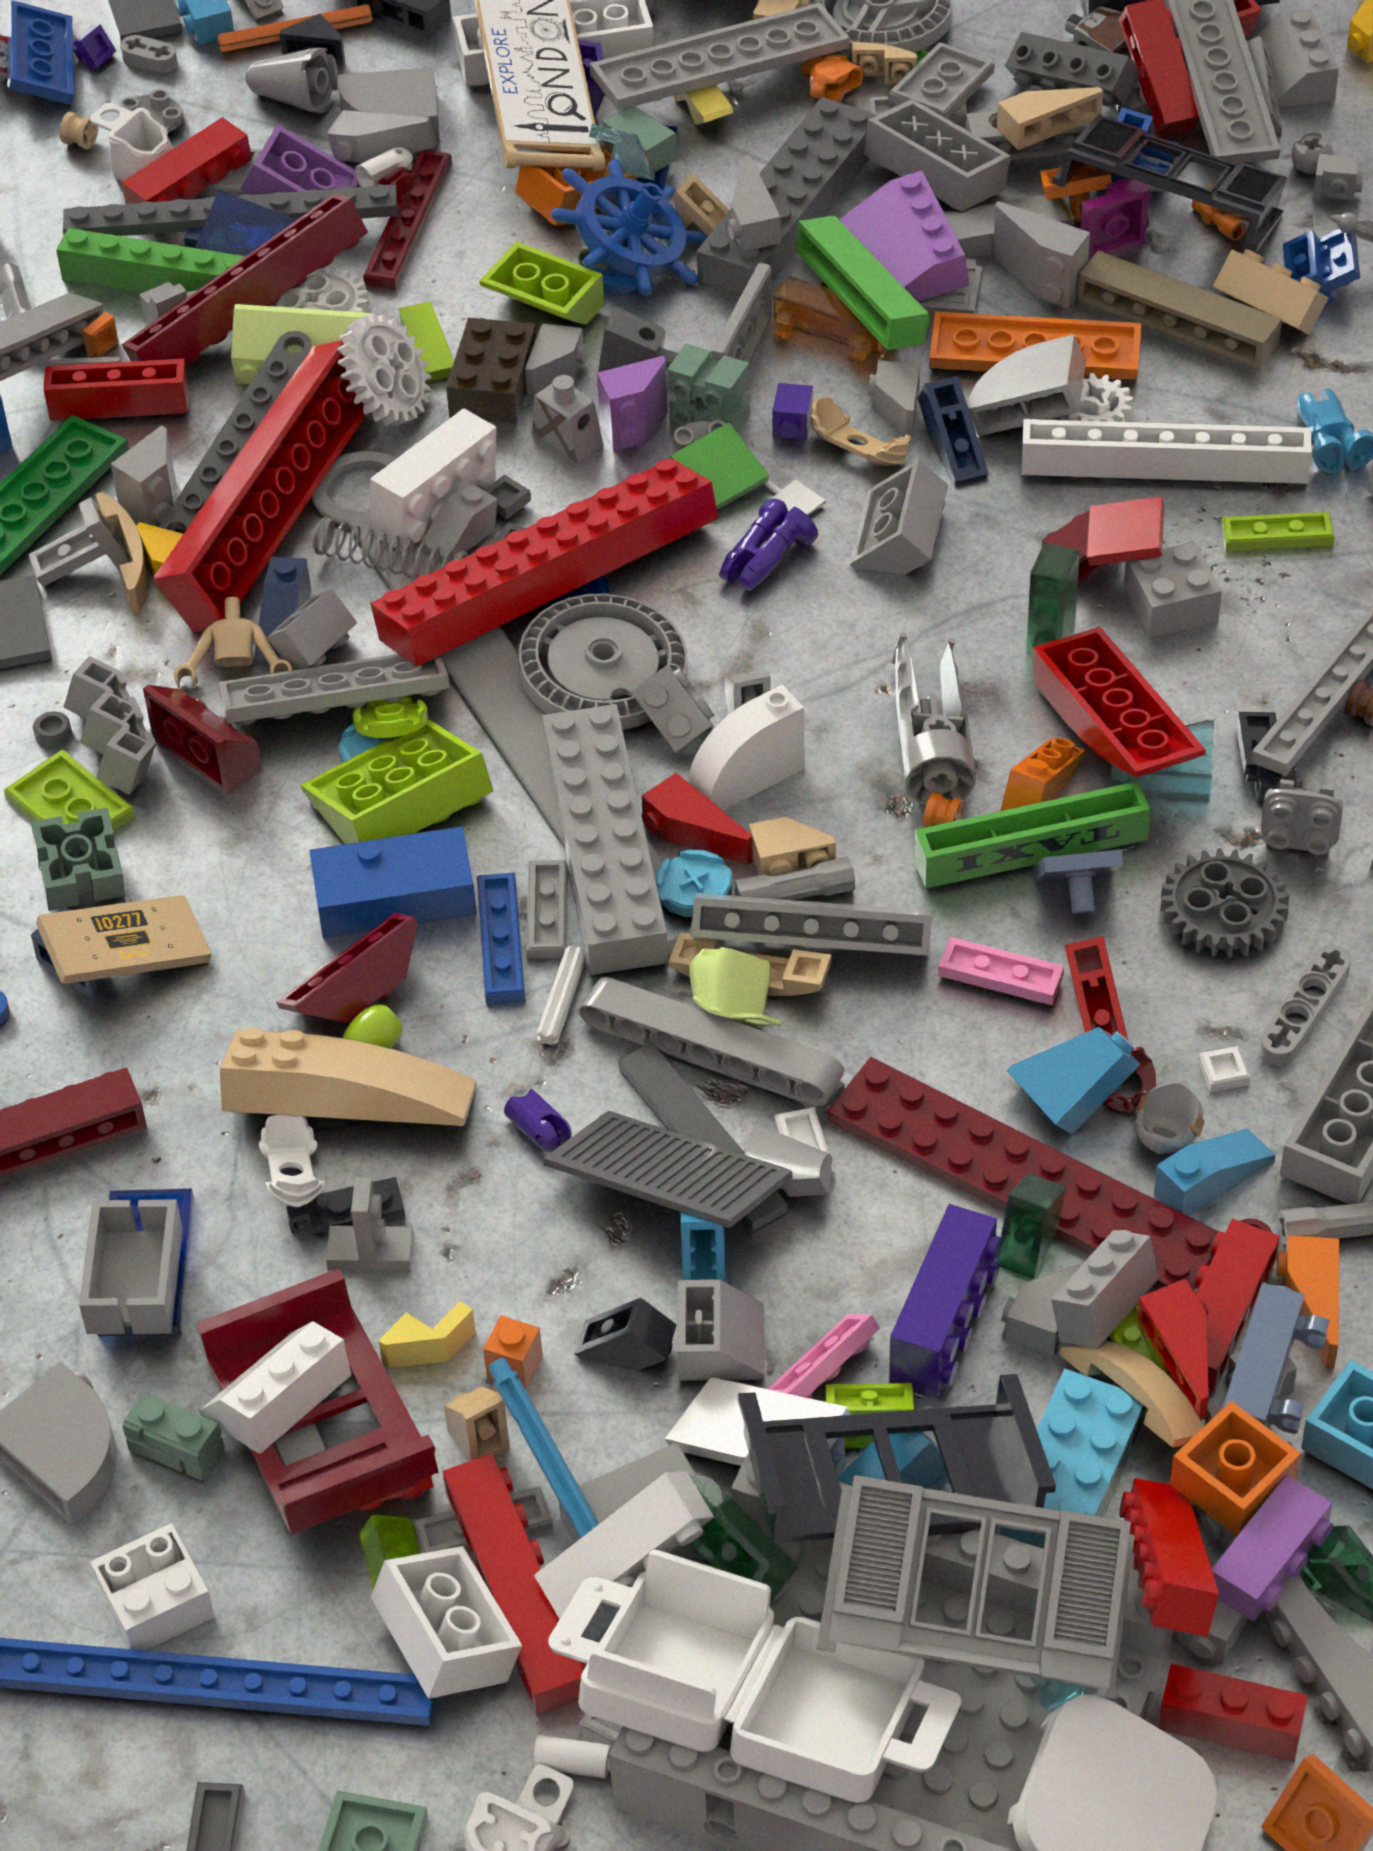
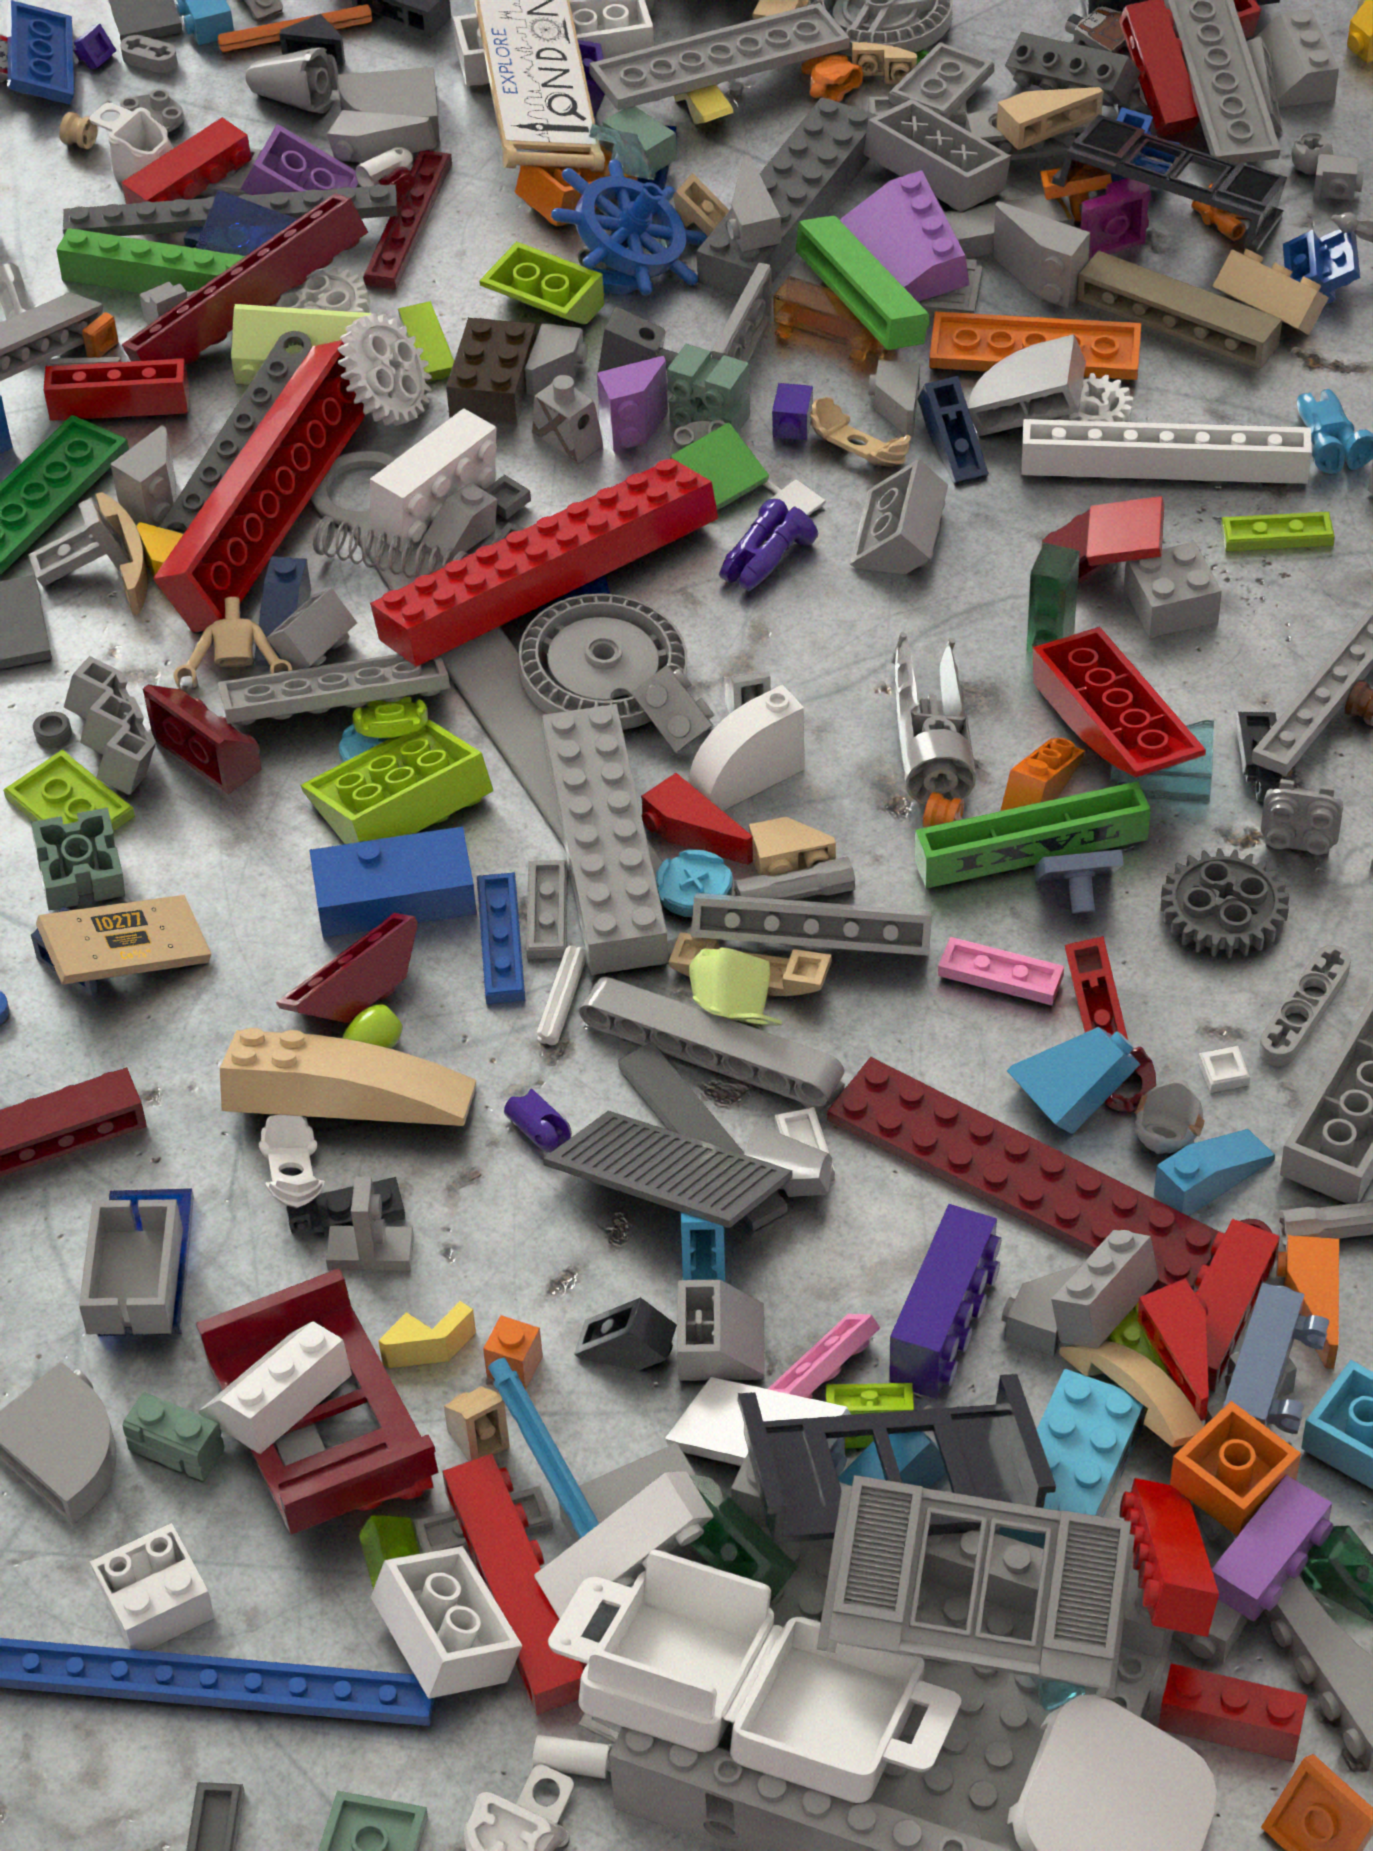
clear green slope [996,1173,1067,1279] -> none

